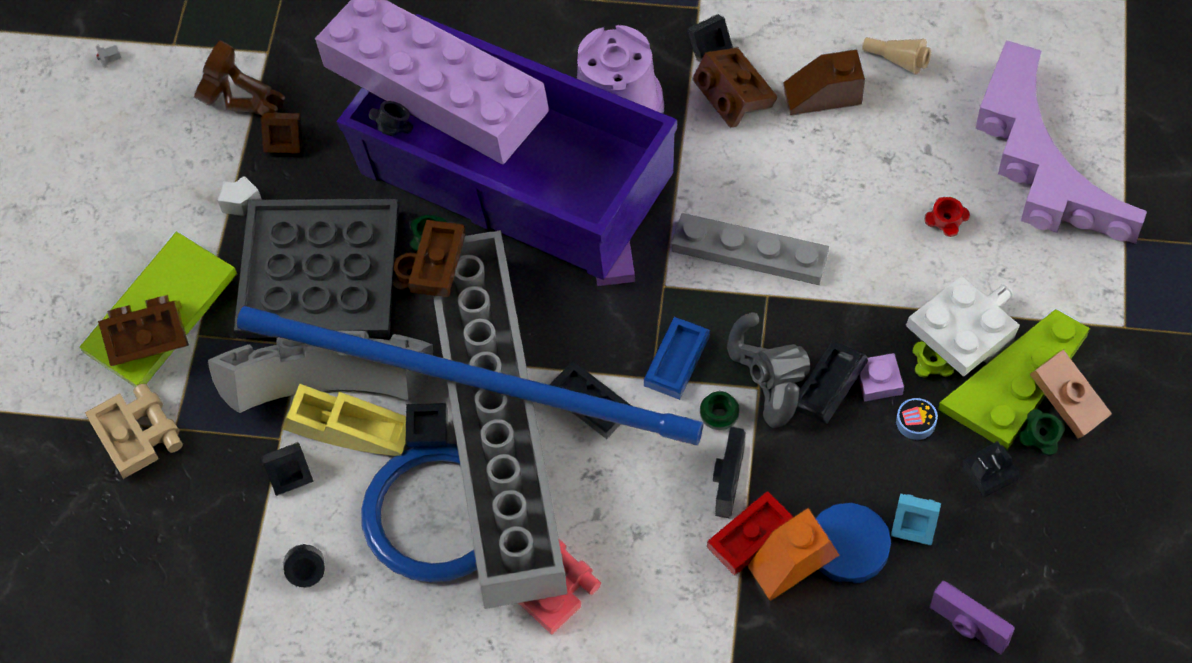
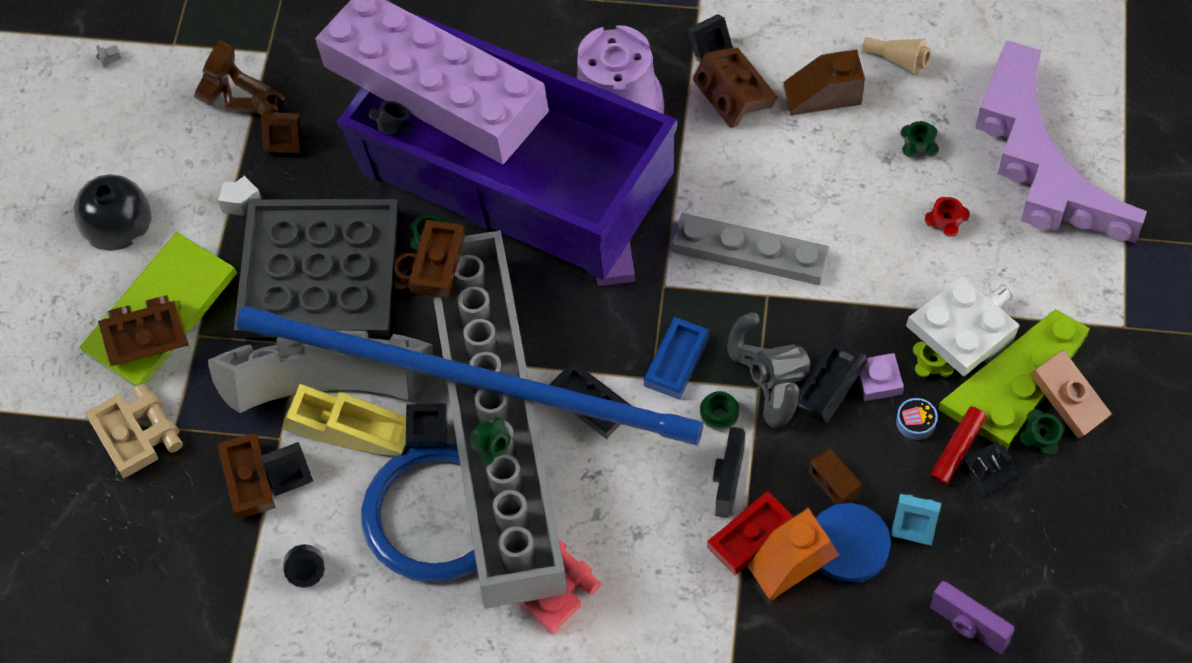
none -> black cylinder [73,174,152,251]
none -> reddish brown plate [217,433,276,519]
none -> dark green plate [470,417,511,465]
none -> reddish brown piece [809,448,862,504]
none -> dark green plate [900,121,939,157]
none -> red piece [930,406,987,485]

